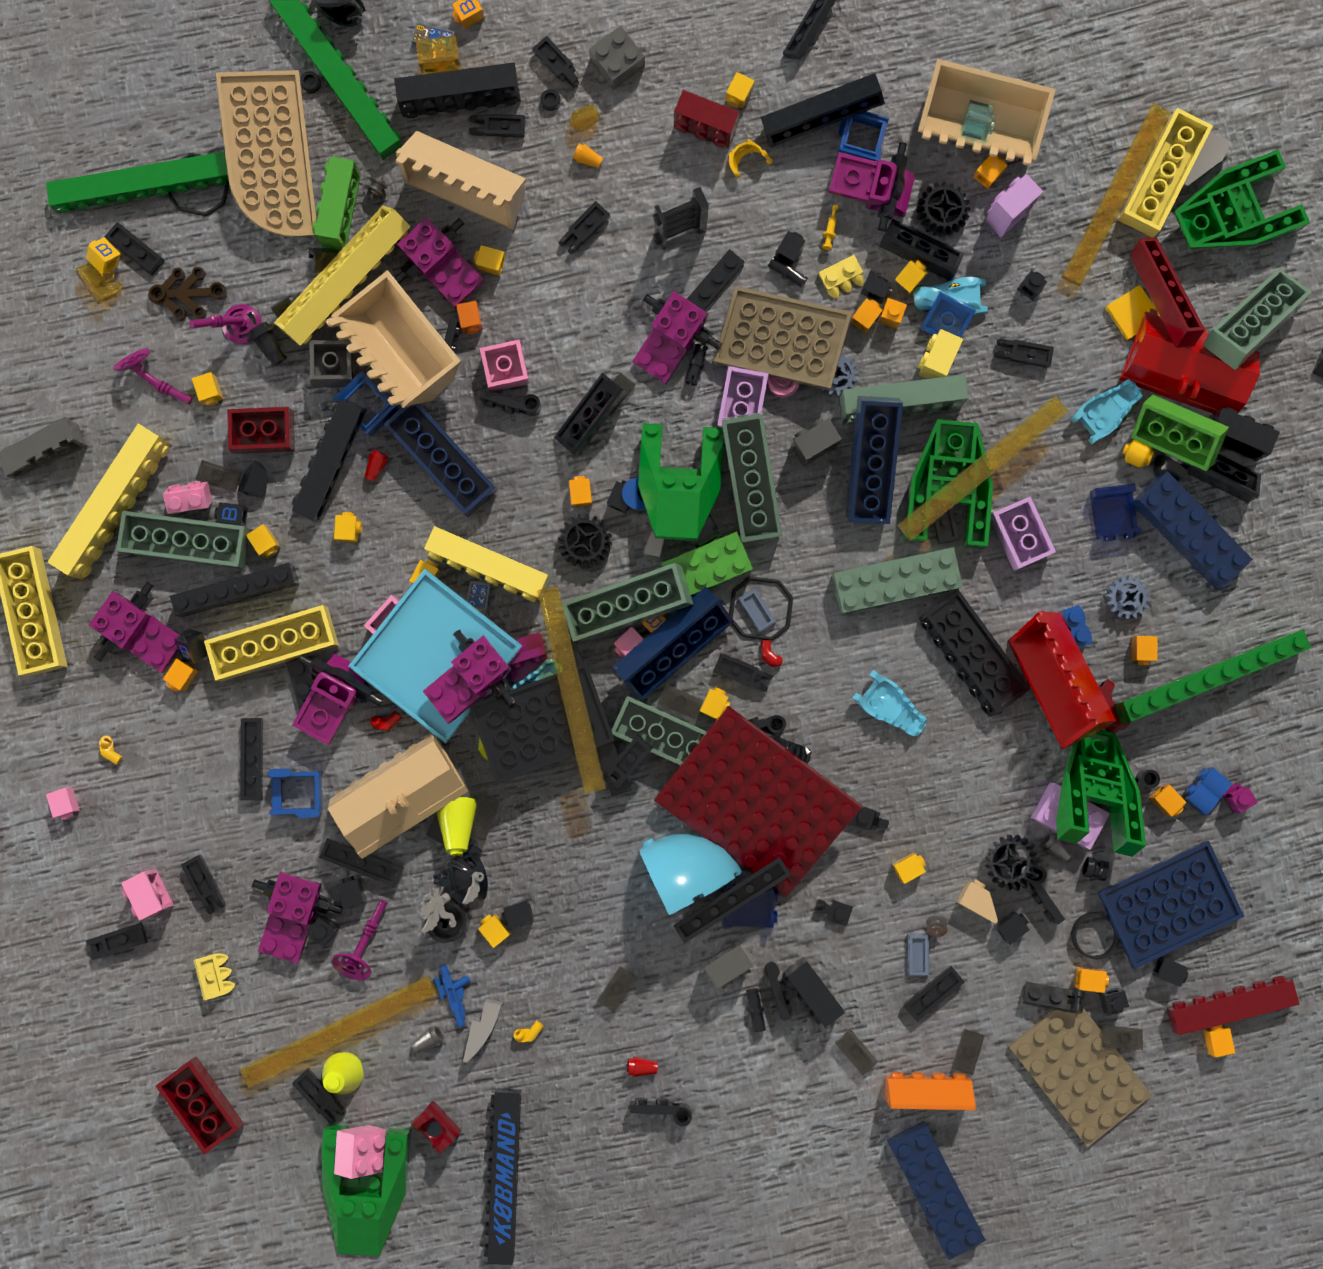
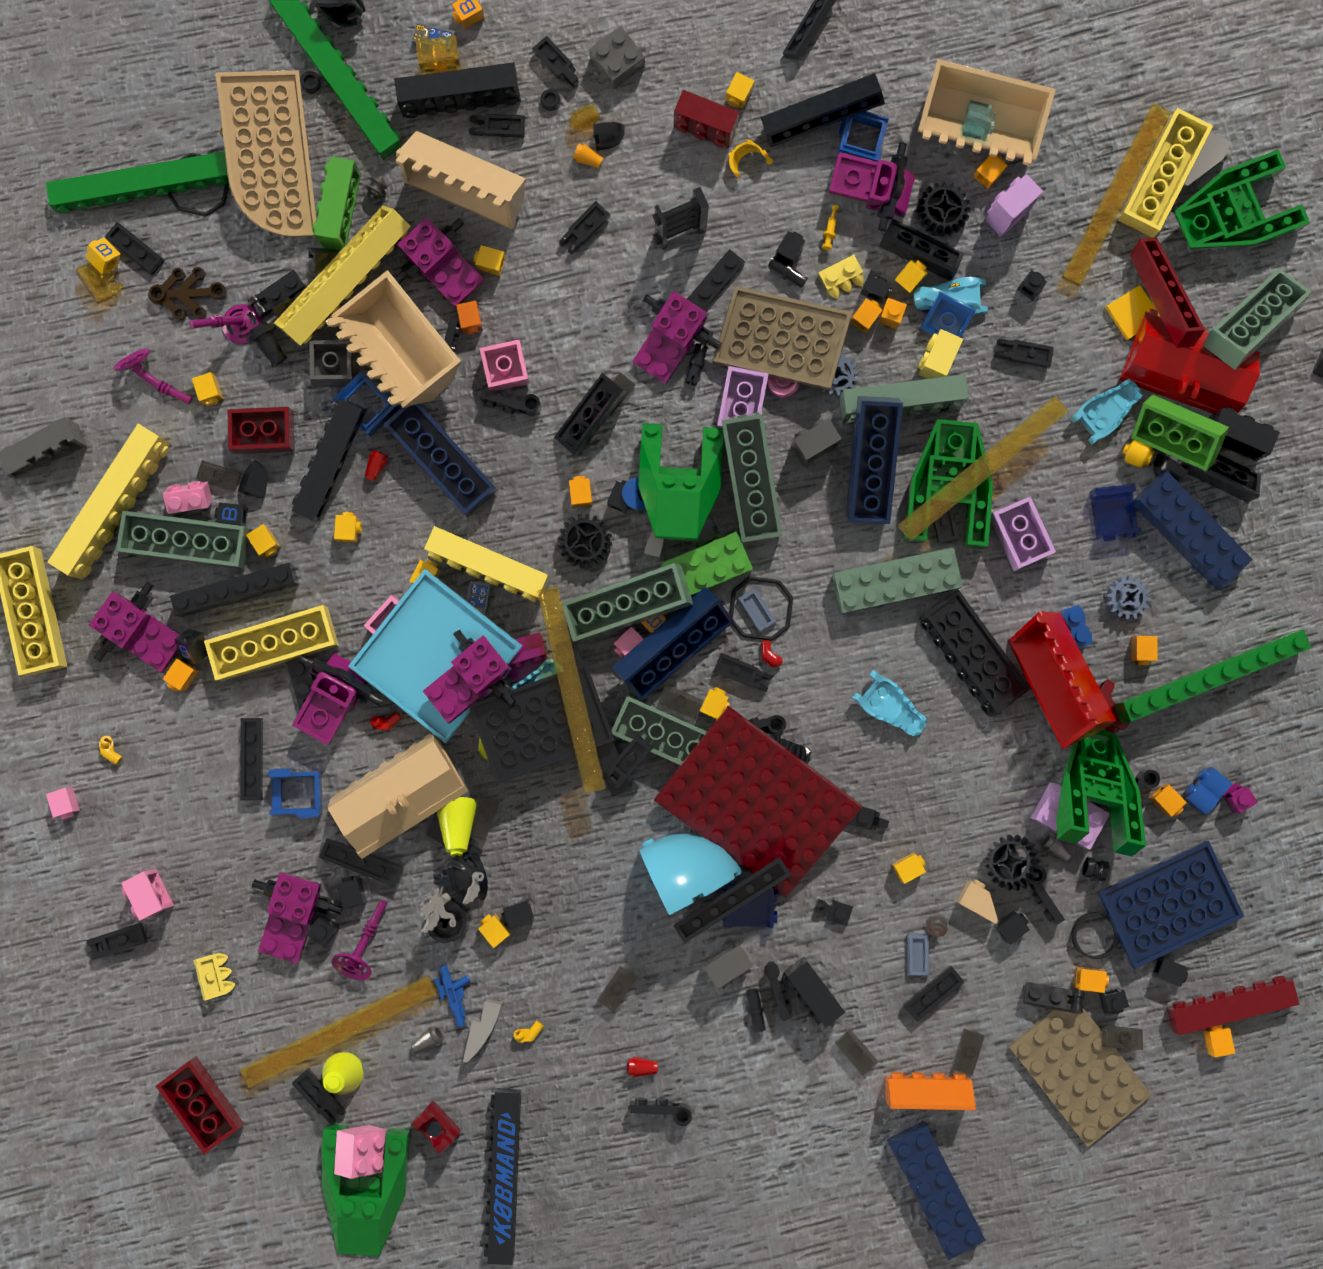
black hinge [181,854,226,914] -> none
none -> black plate [248,269,307,318]
none -> black brick [593,122,625,151]

